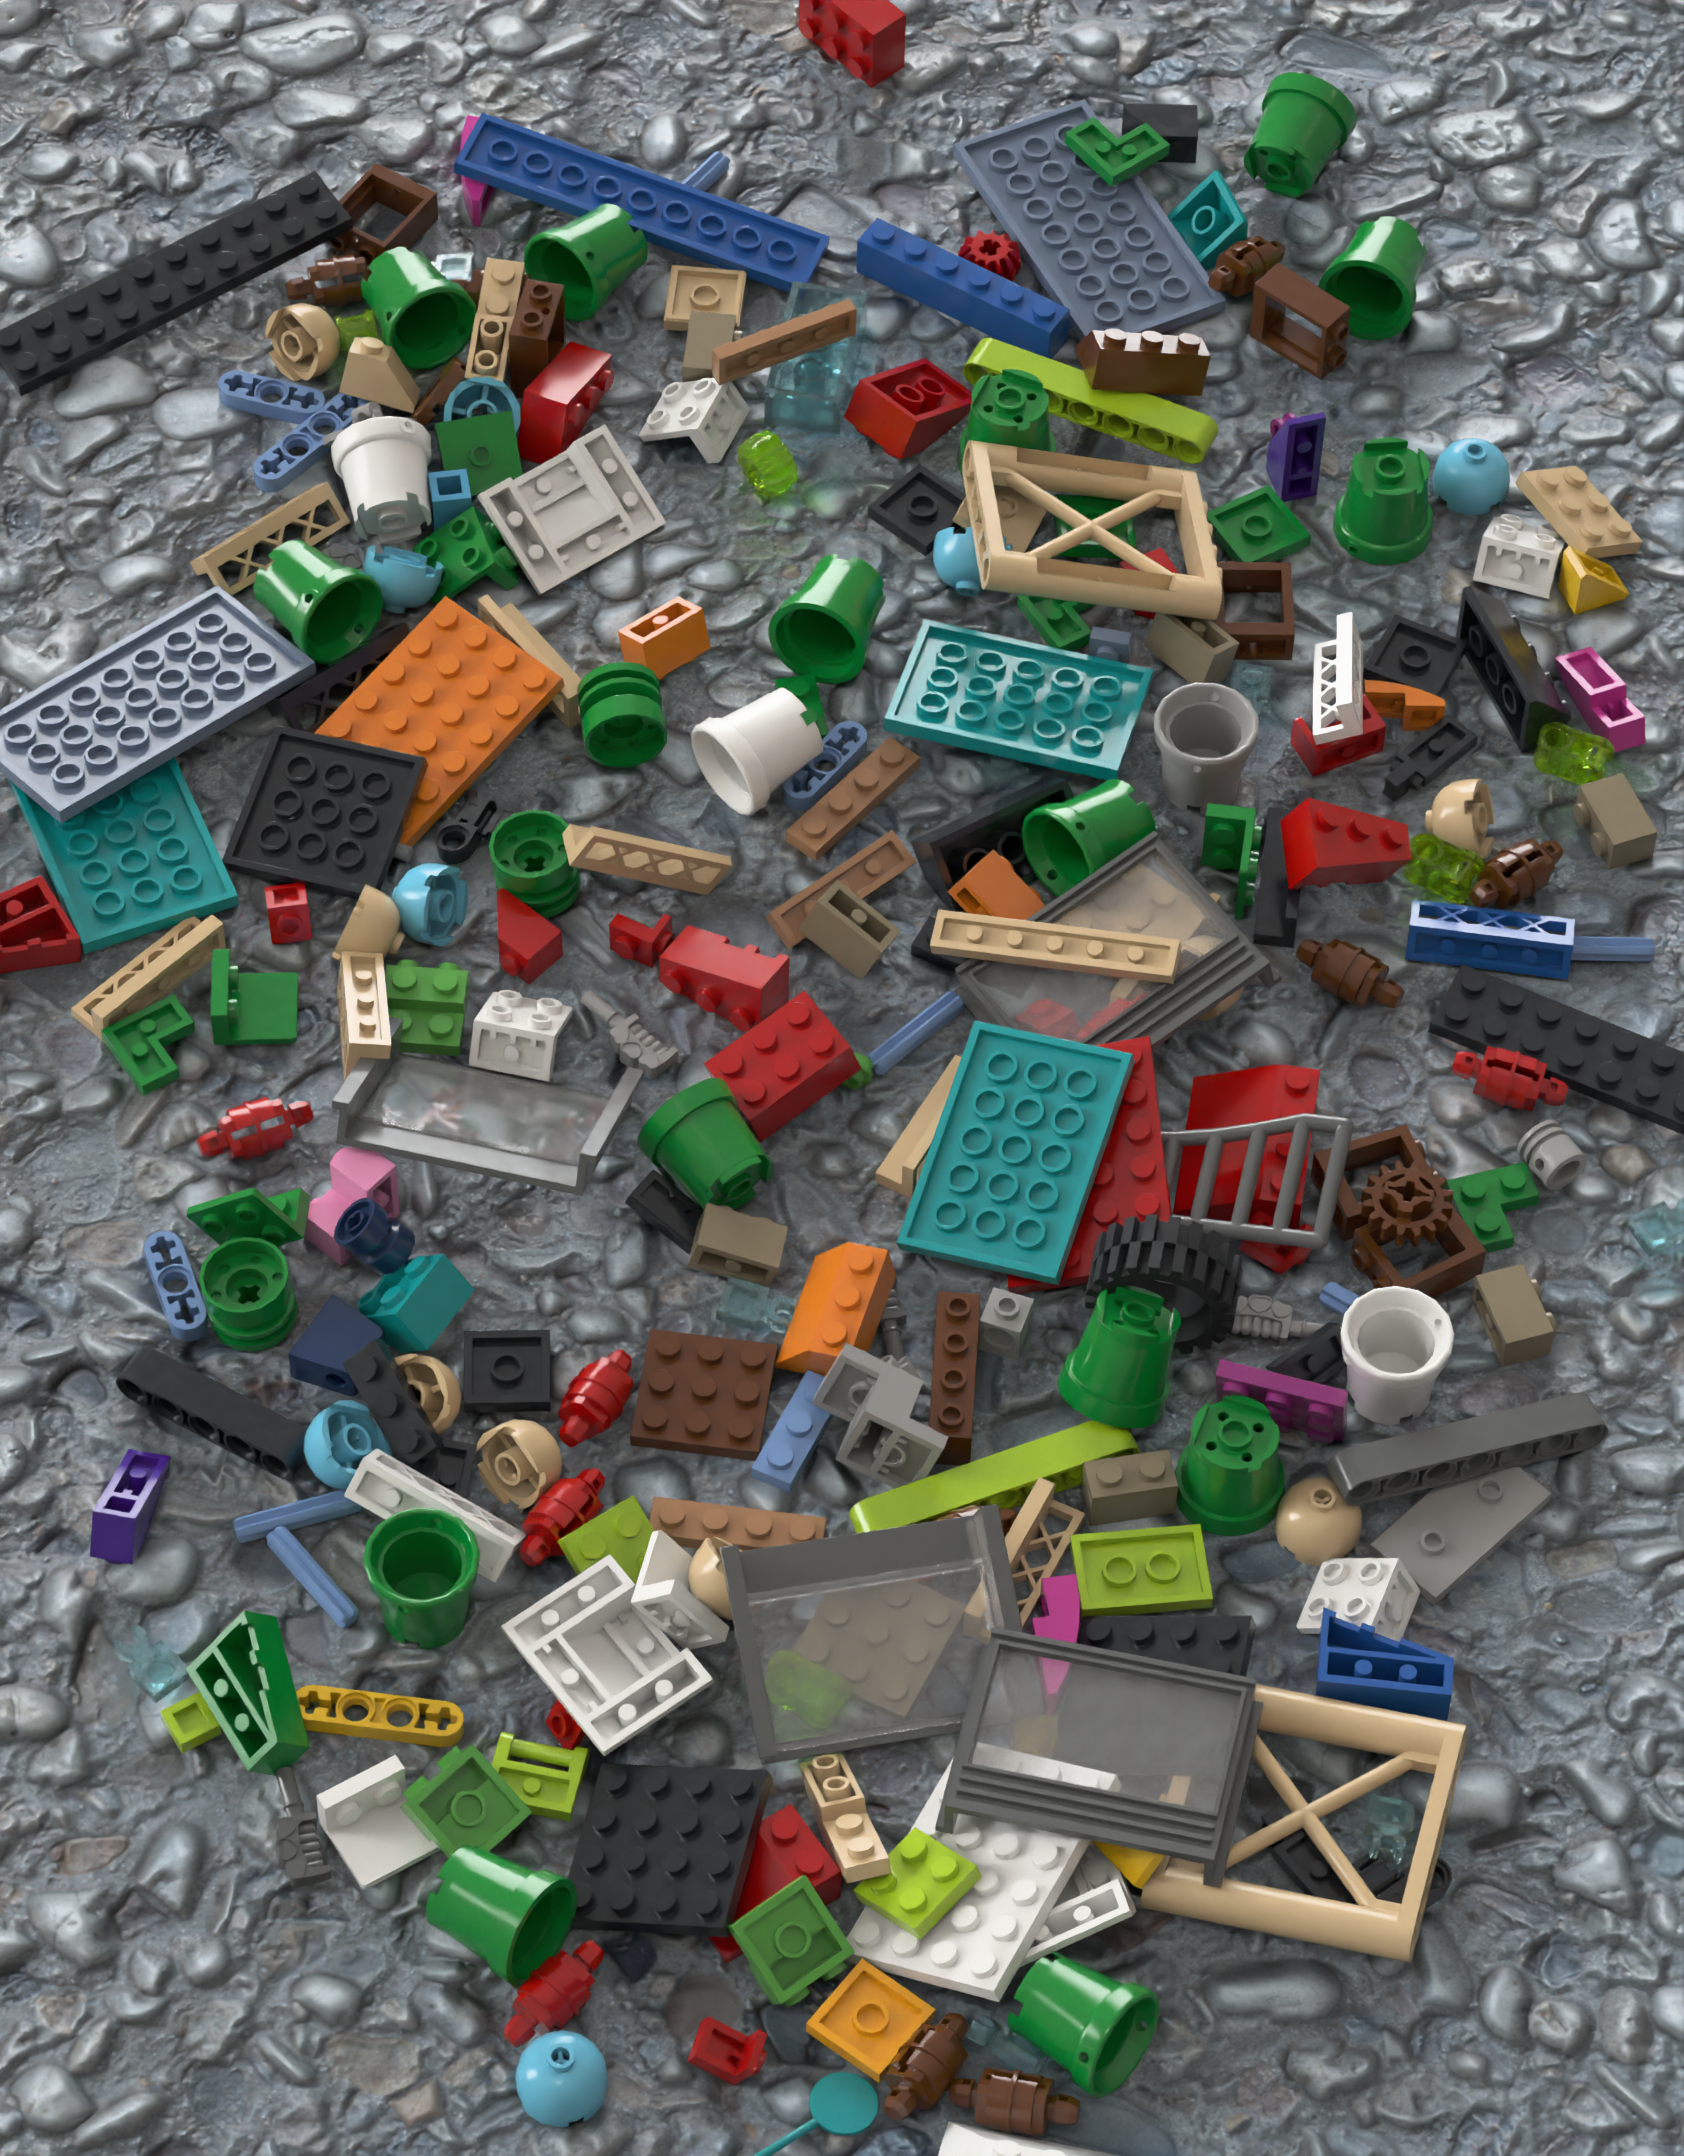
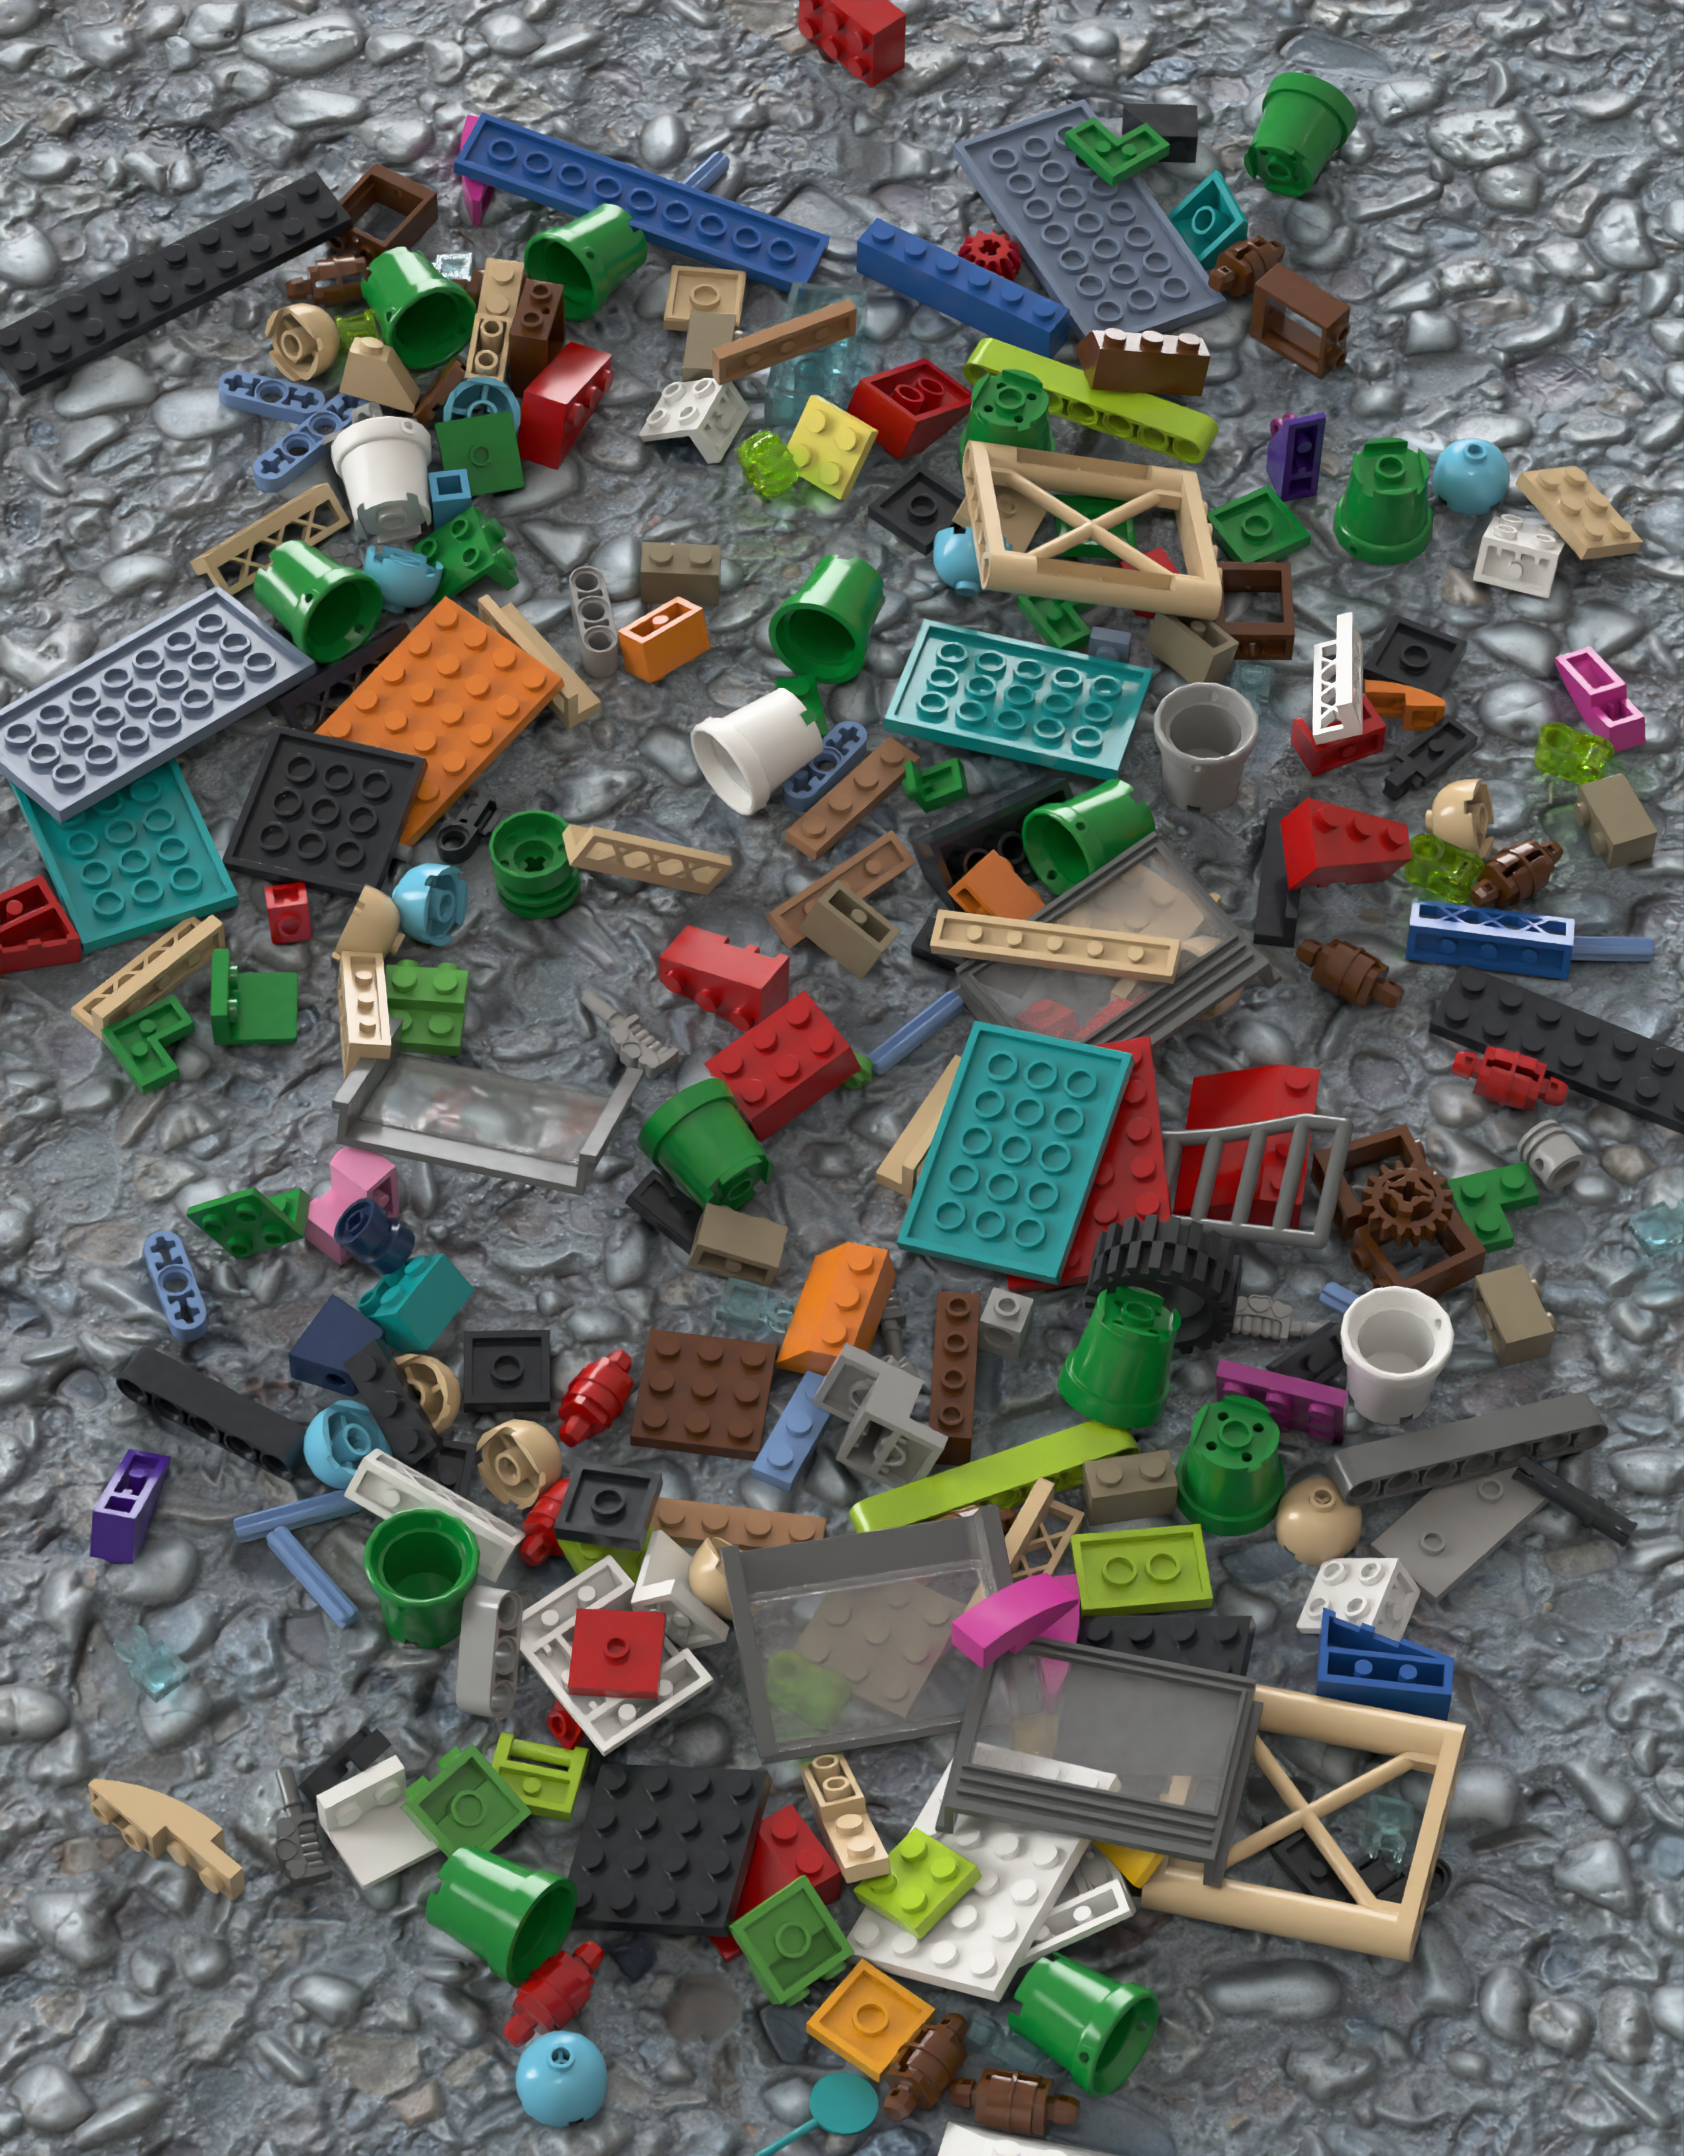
lime plate [160,1692,222,1753] -> none
green wedge [186,1610,310,1776] -> none
red piece [196,1097,314,1162] -> none
green wheel [199,1237,299,1352] -> none
yellow beam [296,1685,464,1747] -> none
white bracket [468,990,572,1082] -> none
white slope [477,424,666,596] -> none
red slope [497,887,563,984] -> none
green wheel [577,662,667,768] -> none
red bracket [609,913,675,968] -> none
red bracket [687,2016,767,2086] -> none
green bracket [1201,803,1262,920] -> none
red bracket [1239,1210,1313,1275] -> none
green piece [1318,216,1427,340] -> none
black slope [1456,586,1571,753] -> none
yellow slope [1558,546,1630,615] -> none
none -> tan slope [88,1779,245,1901]
none -> black piece [297,1725,392,1804]
none -> light grey beam [456,1585,523,1720]
none -> black plate [554,1461,663,1552]
none -> red plate [568,1608,667,1699]
none -> light grey beam [569,566,618,678]
none -> dark tan brick [640,542,721,606]
none -> light yellow plate [779,395,879,500]
none -> green bracket [902,757,969,813]
none -> dark pink slope [951,1573,1078,1670]
none -> black pin [1511,1455,1638,1547]

